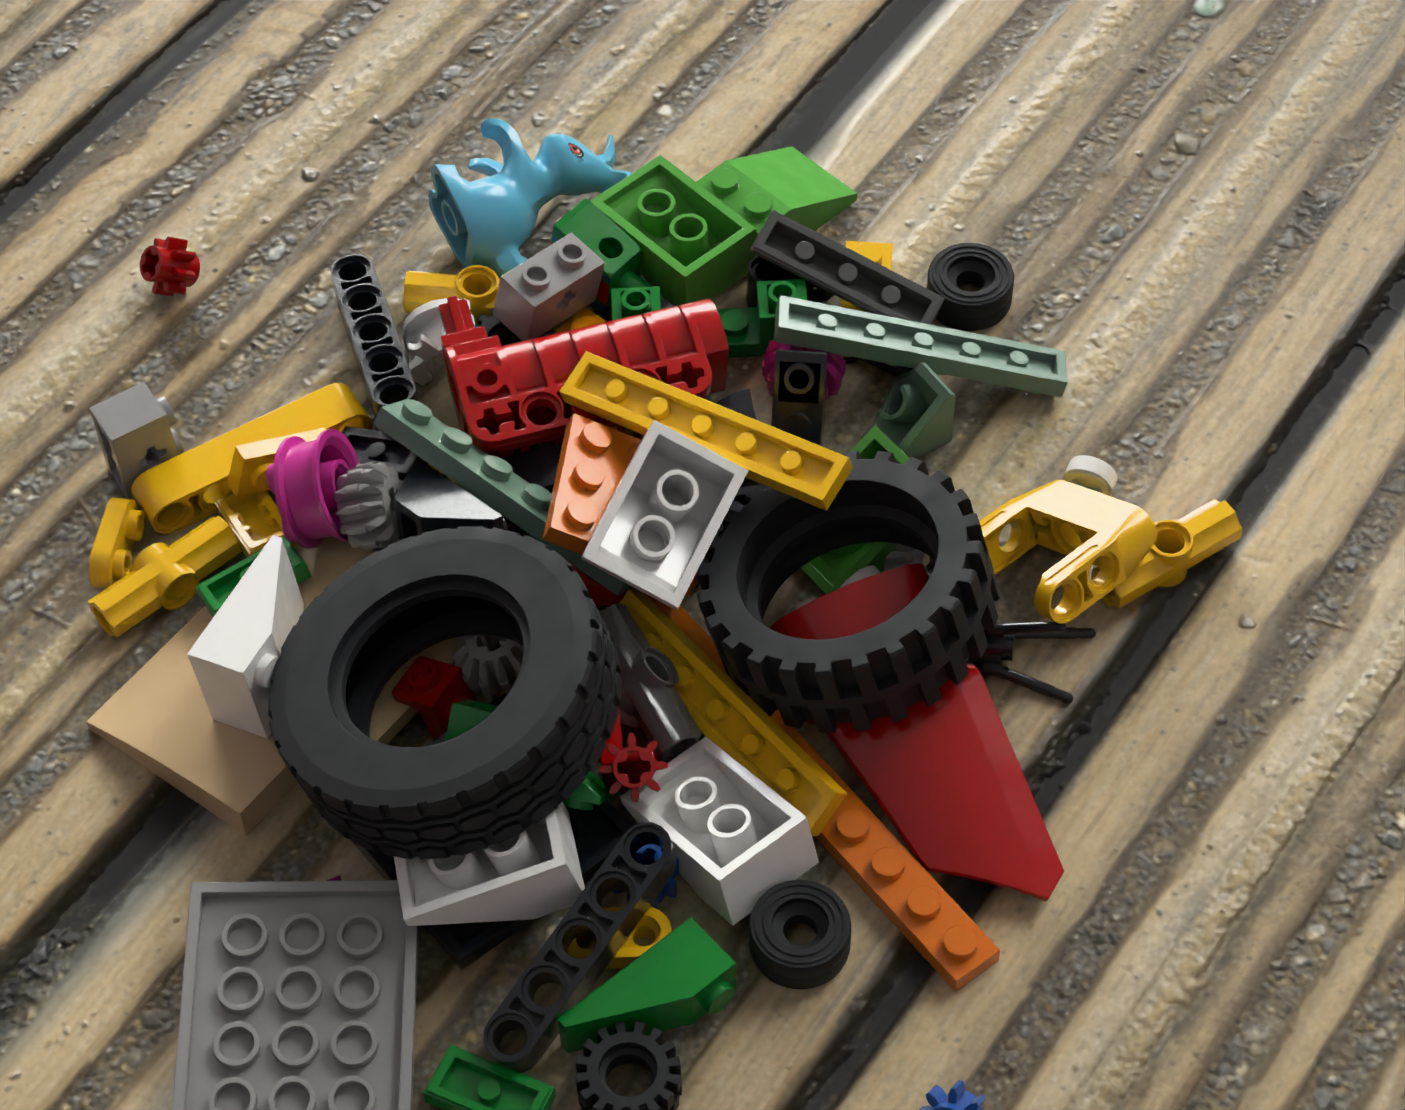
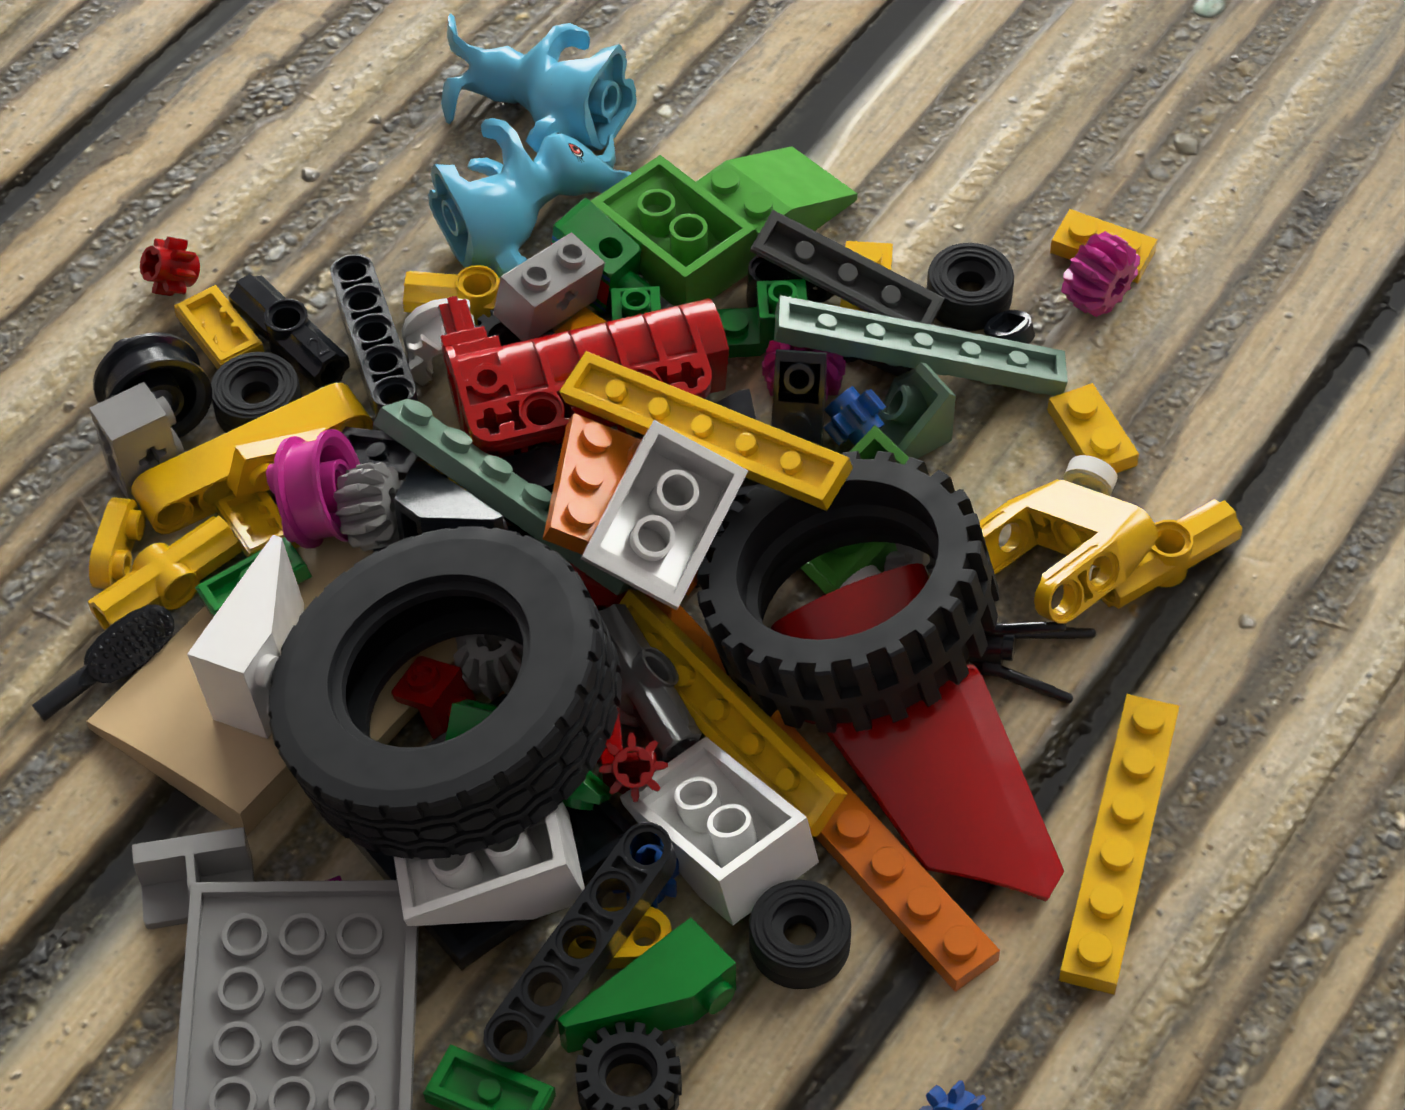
none -> black piece [31,604,175,722]
none -> black wheel [93,332,213,438]
none -> light grey panel [132,827,255,929]
none -> yellow plate [174,285,264,369]
none -> black tyre [211,352,302,433]
none -> black piece [228,273,350,388]
none -> medium azure animal [441,13,637,153]
none -> blue gear [823,386,886,446]
none -> black tile [984,310,1035,344]
none -> yellow plate [1047,383,1139,473]
none -> yellow plate [1050,209,1158,284]
none -> yellow plate [1059,694,1180,995]
none -> dark pink gear [1061,231,1140,317]

